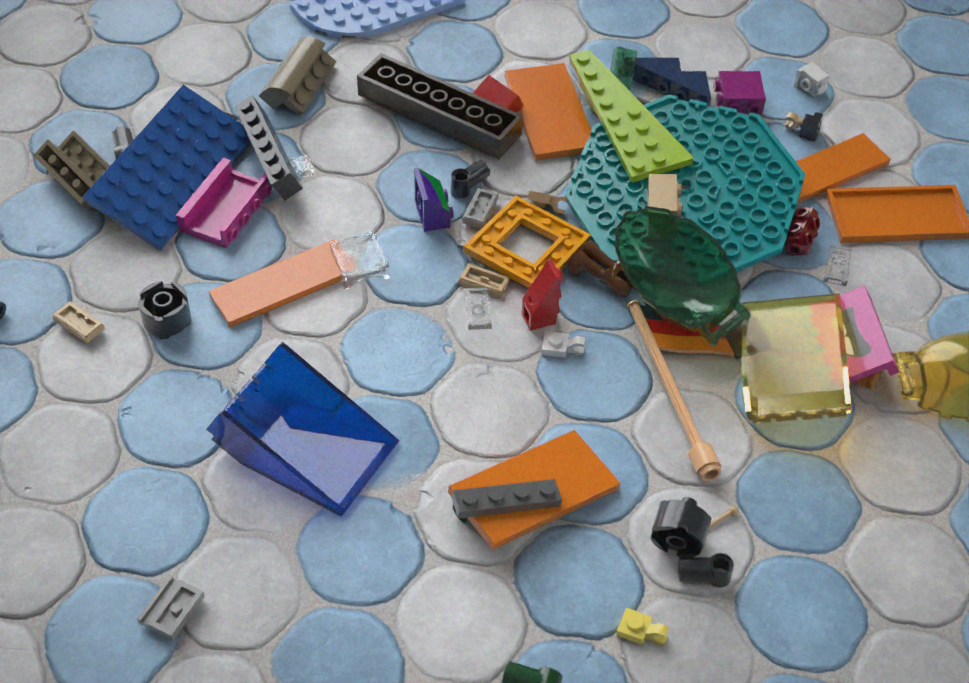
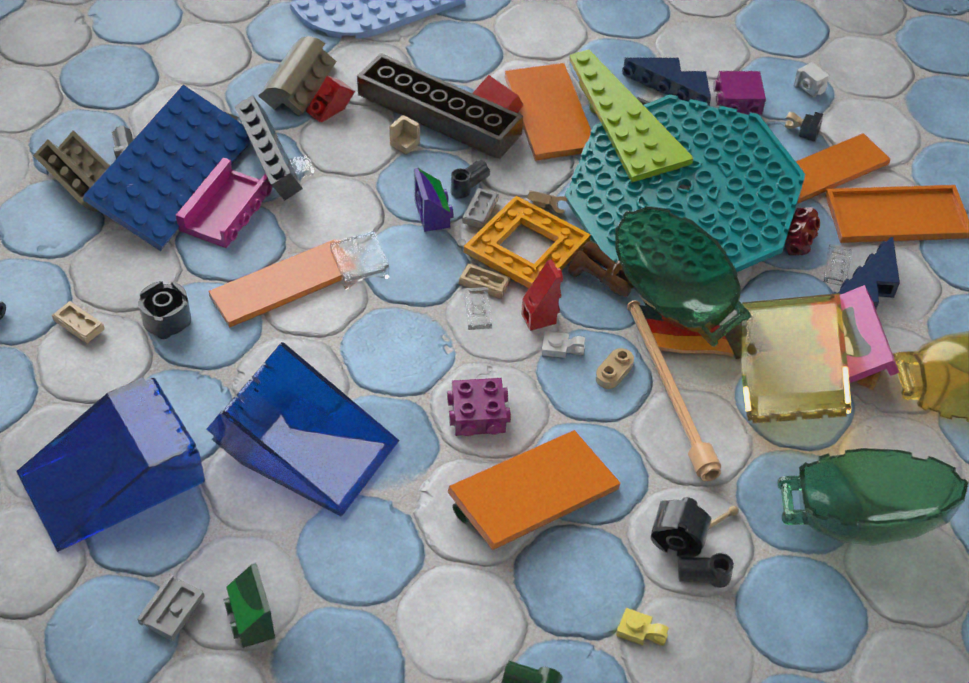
dark grey plate [451,479,562,519] -> none
clear green slope [610,46,637,91] -> none
tan brick [647,174,682,239] -> none
none -> clear blue windscreen [16,377,205,552]
none -> dark green slope [223,563,275,648]
none -> red slope [306,75,355,123]
none -> tan panel [389,115,420,155]
none -> magenta brick [447,378,511,436]
none -> tan plate [596,348,634,389]
none -> clear green windscreen [777,448,968,546]
none -> dark blue slope [828,237,900,310]

